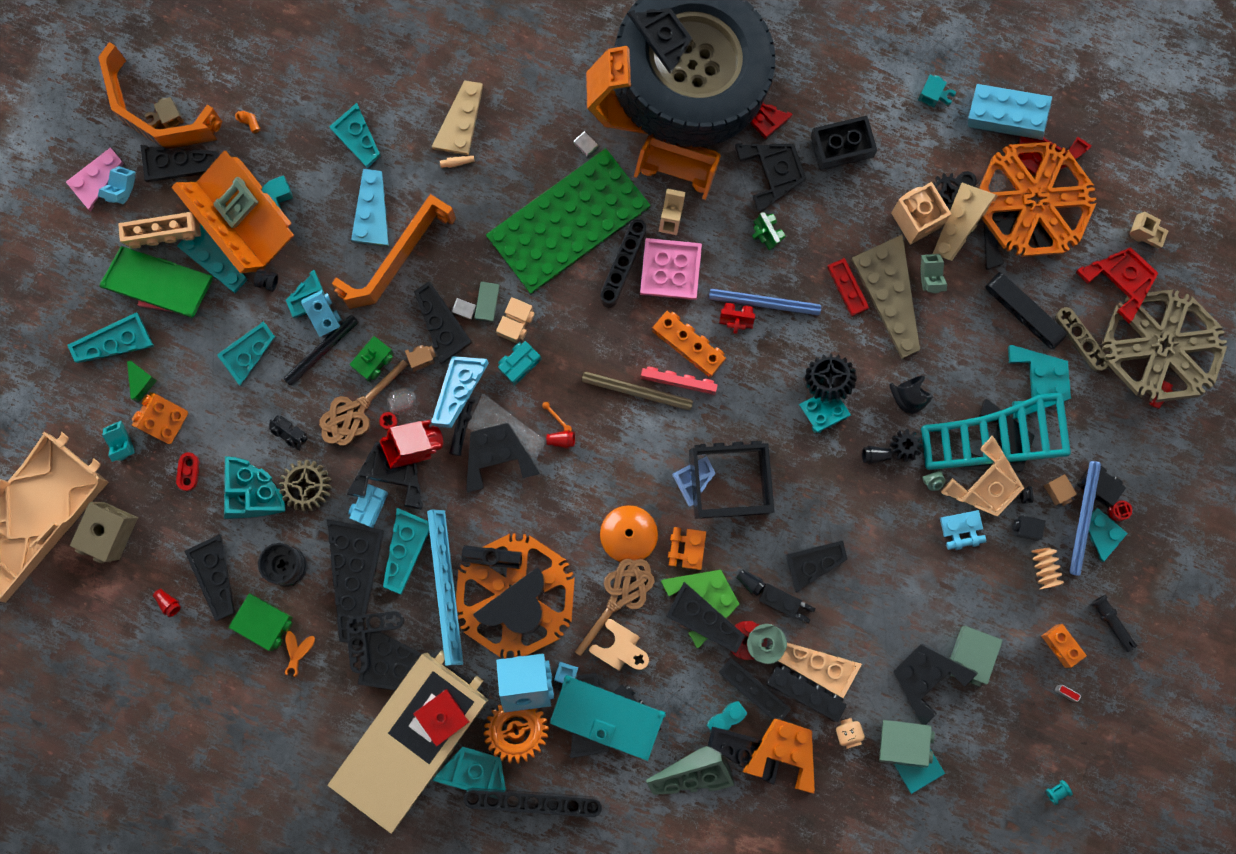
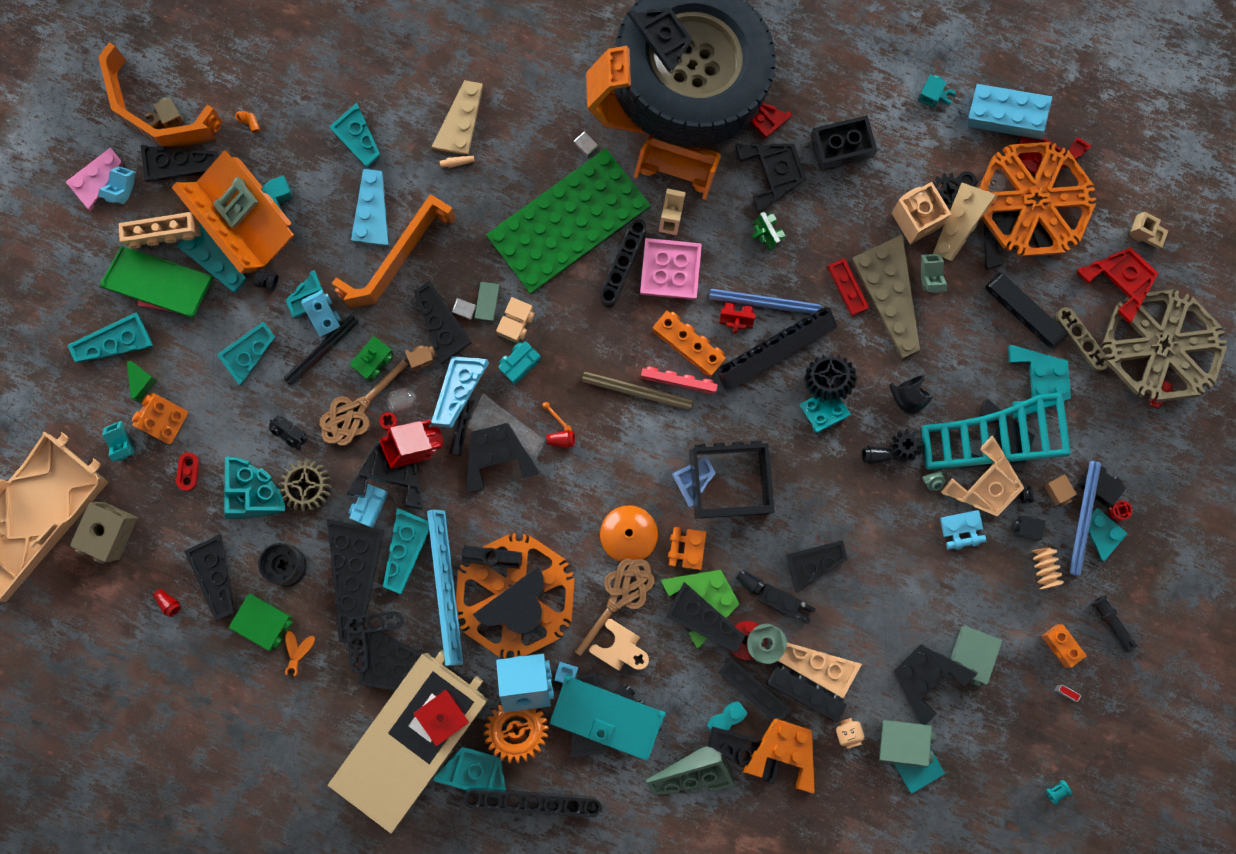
none -> black beam [717,307,837,389]

